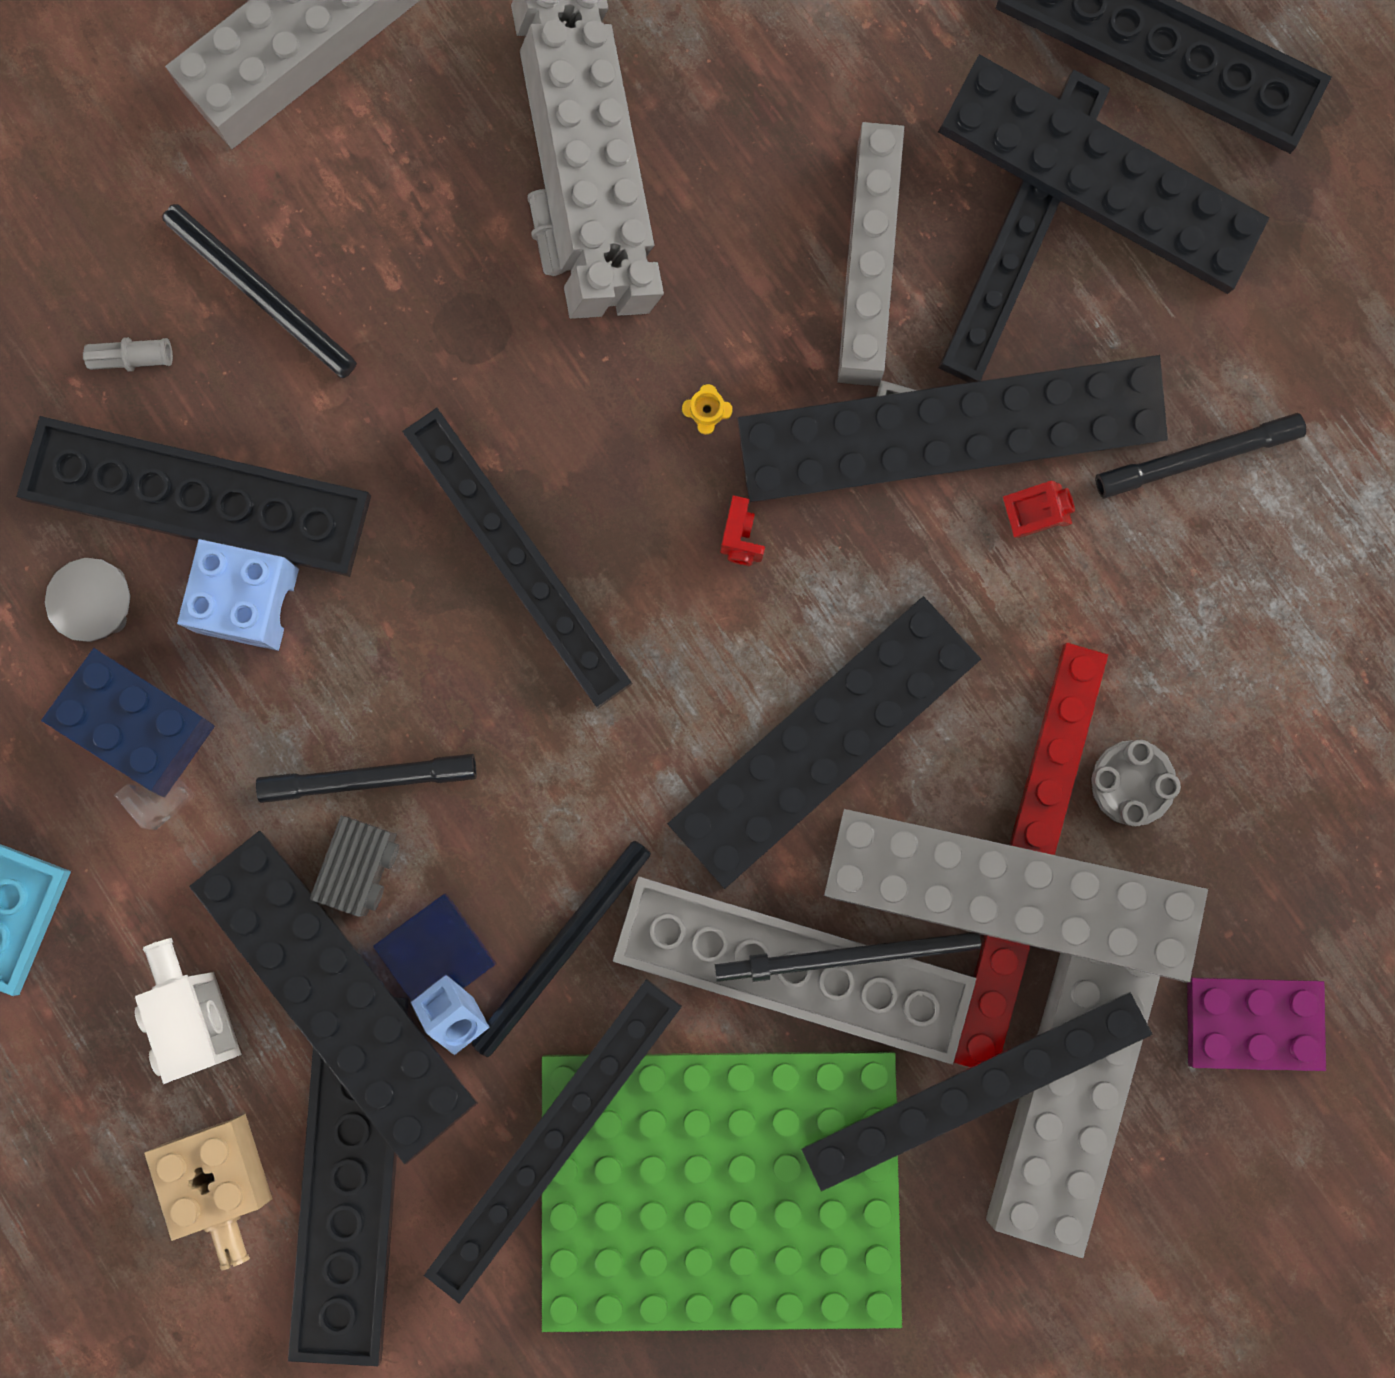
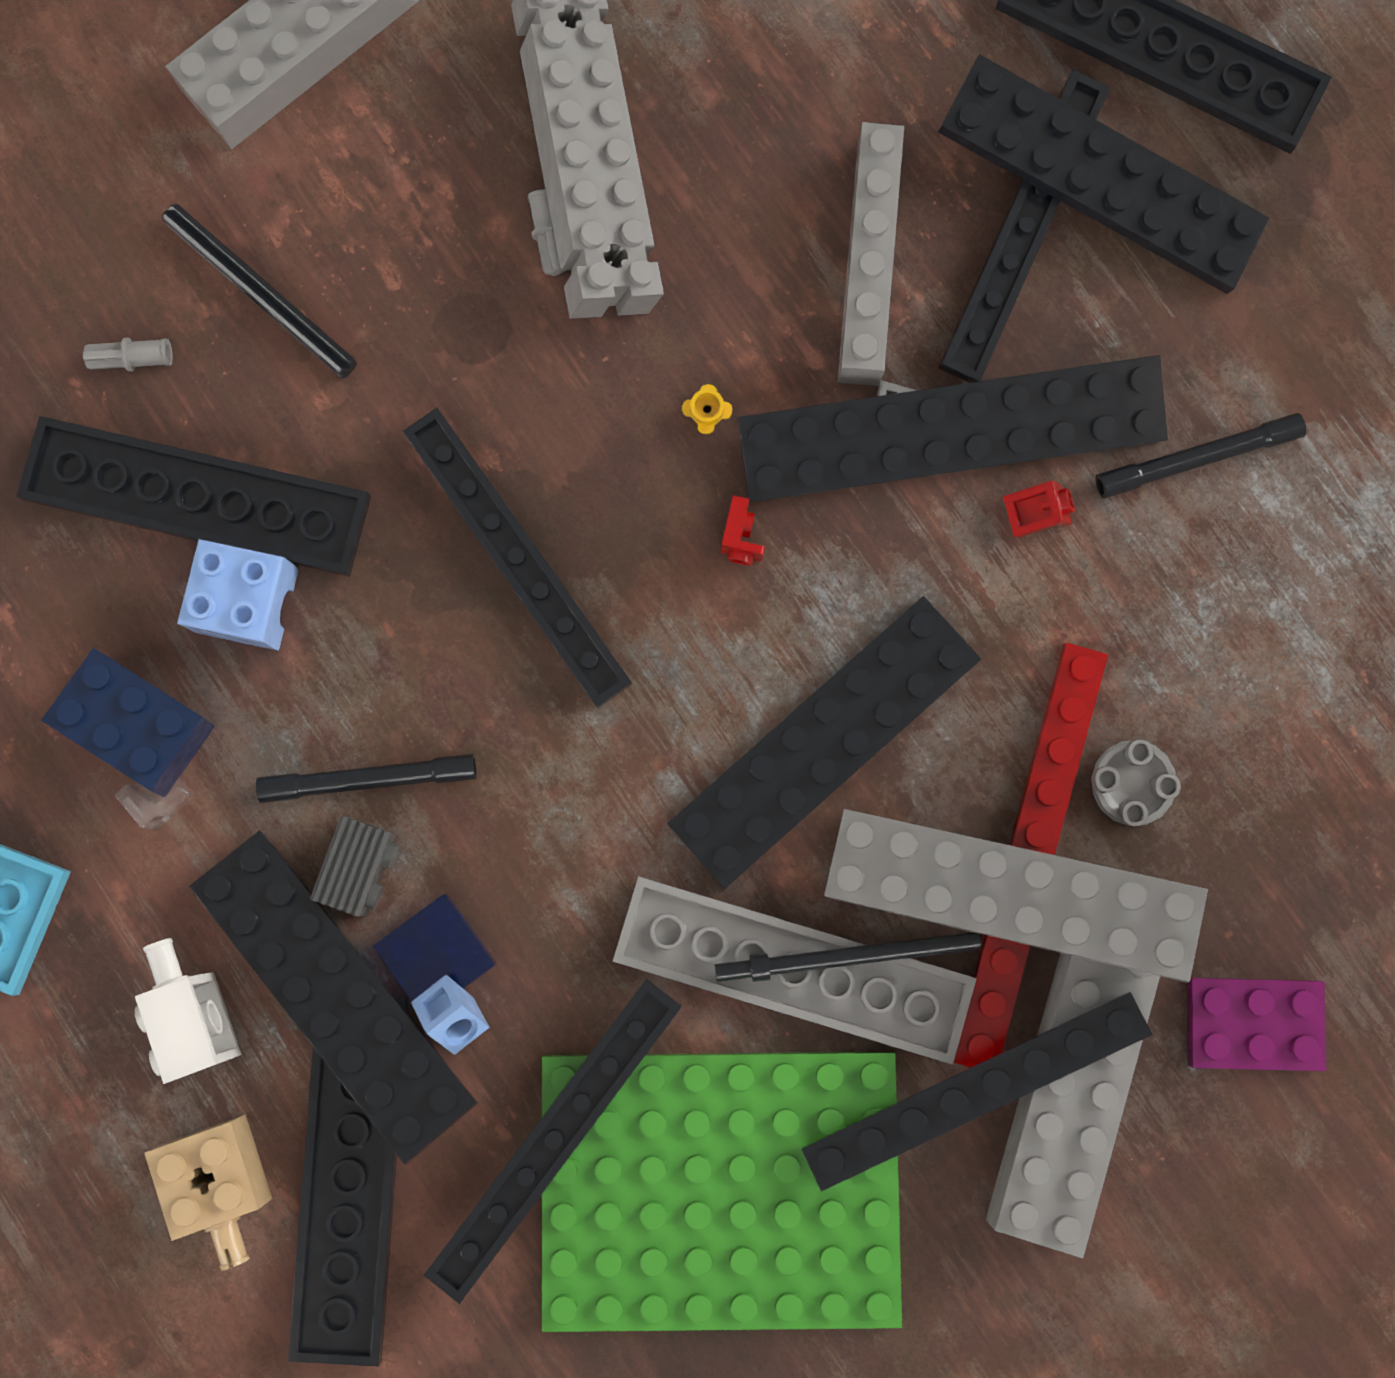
light grey dish [45,558,131,642] -> none
black axle [472,841,651,1057] -> none

